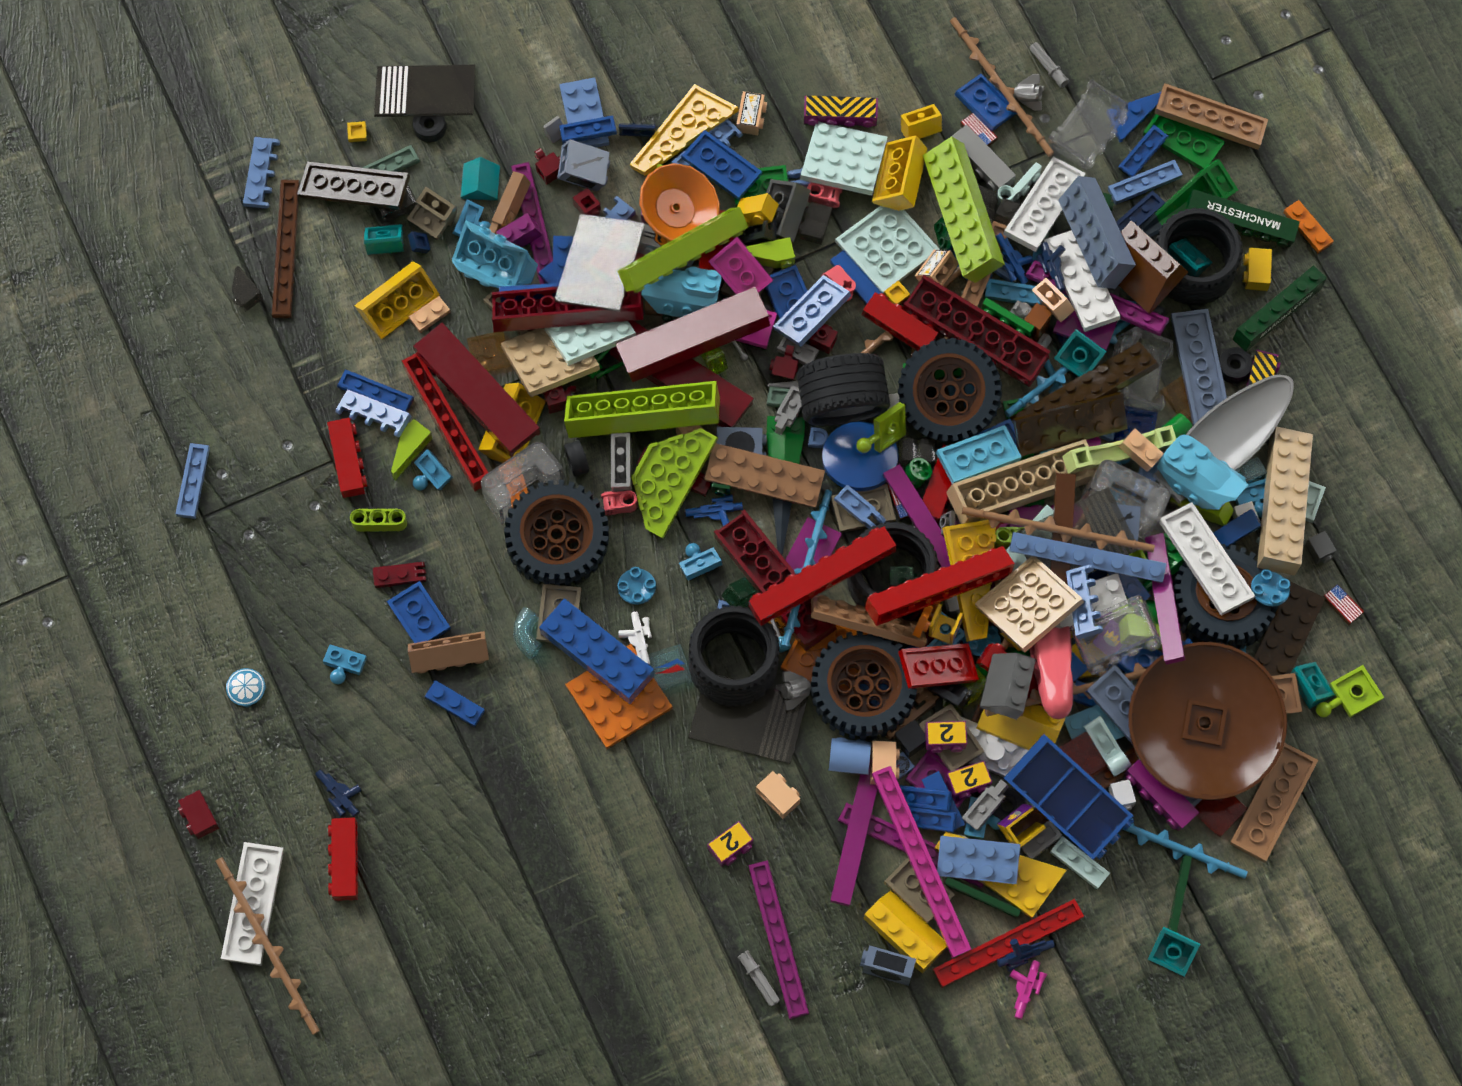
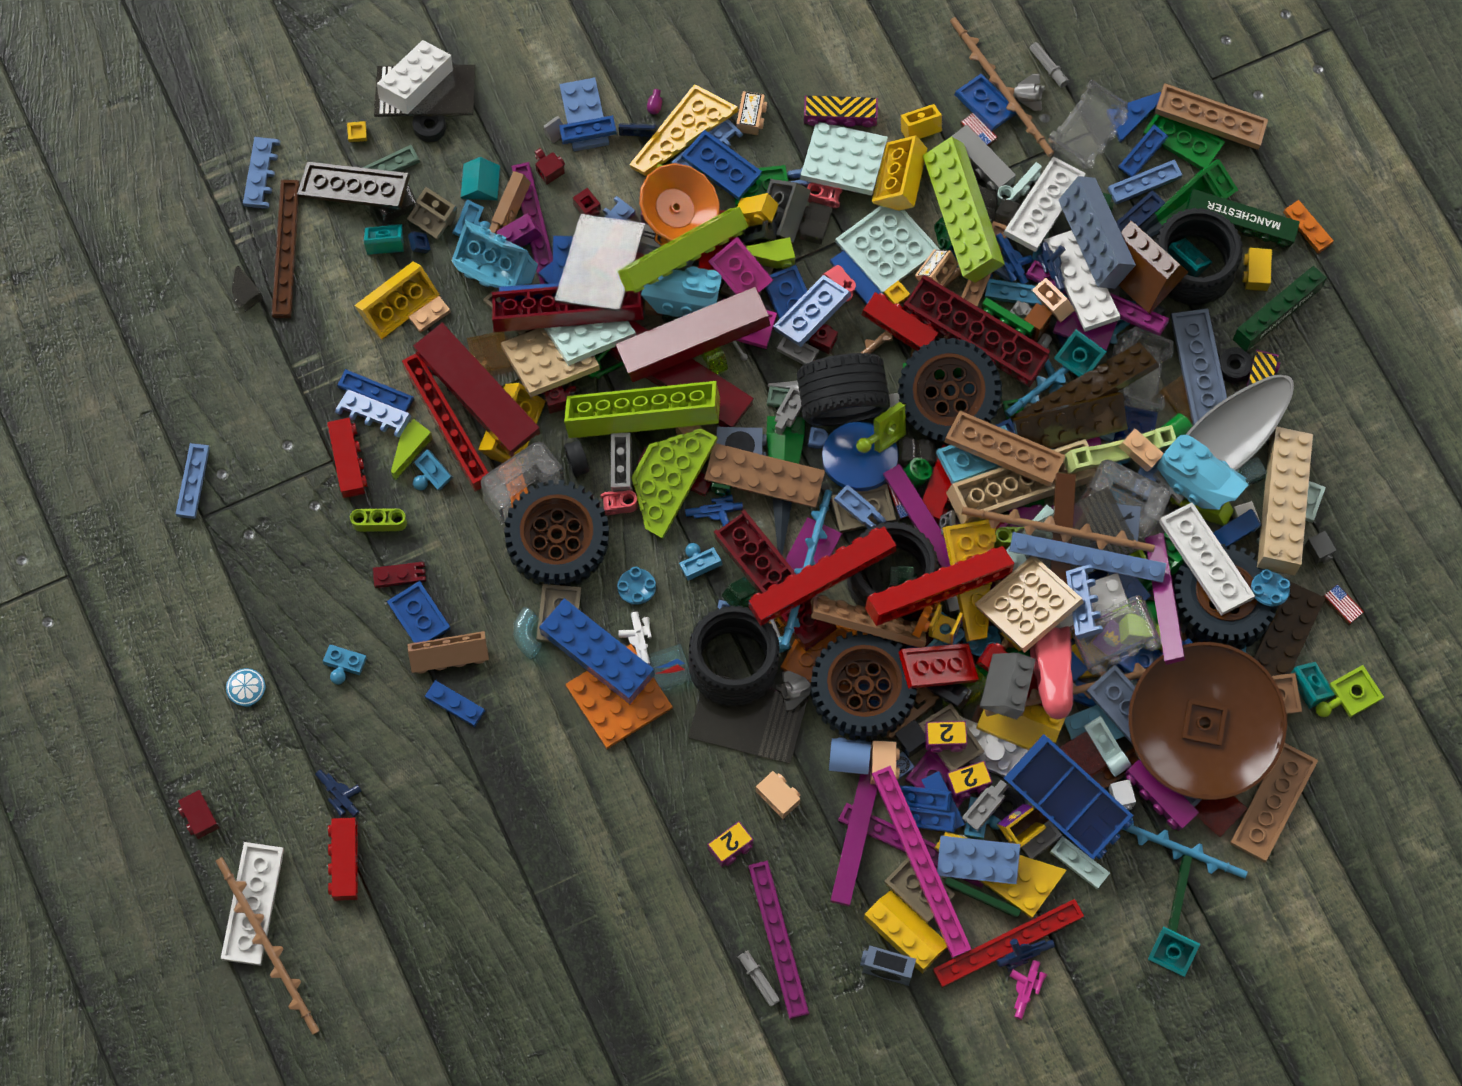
sand blue brick [557,139,610,191] -> none
dark red brick [769,345,799,380] -> none
dark azure plate [1235,478,1266,518] -> none
none -> white brick [377,40,453,114]
none -> magenta cylinder [647,89,662,115]
none -> medium nougat plate [945,411,1066,487]

